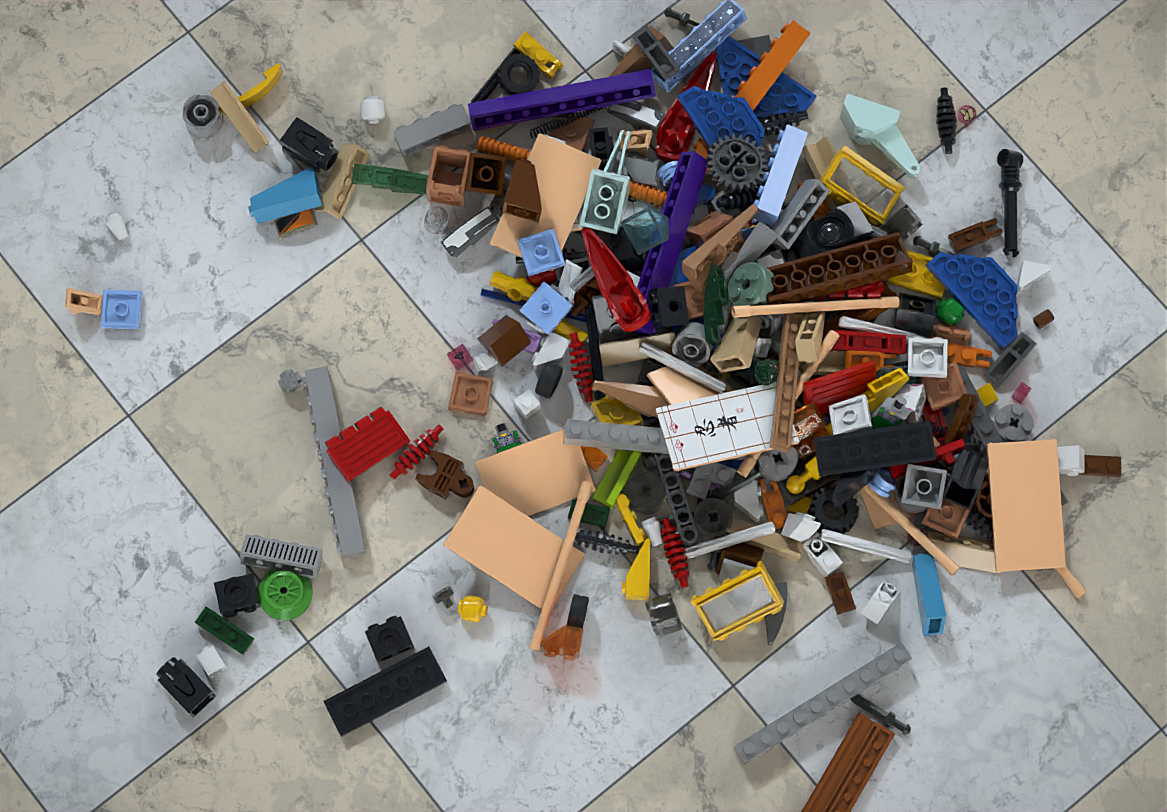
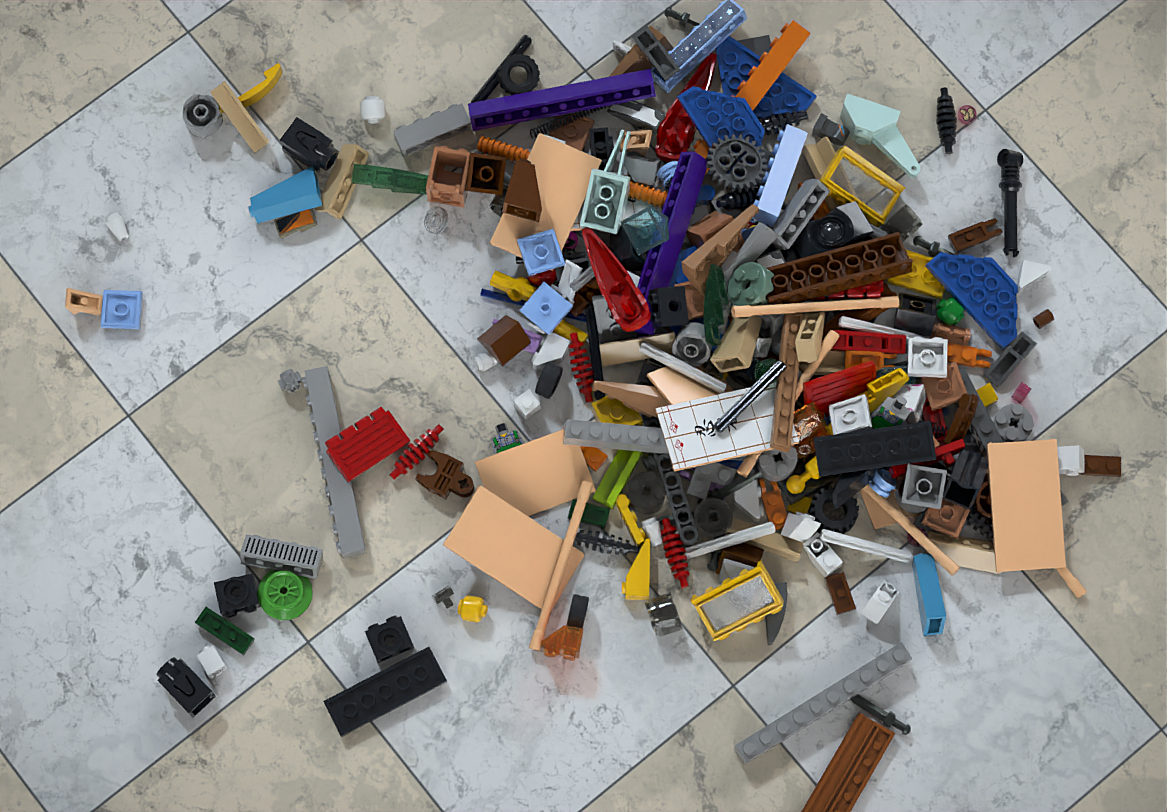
slope [441,206,500,257] -> none
clear pink tile [447,344,473,371] -> none
nougat tile [448,372,493,416] -> none
yellow plate [512,31,564,79] -> none
none -> dark pink tile [563,231,578,251]
none -> black axle [713,360,787,433]
none -> dark grey leg [812,113,850,146]

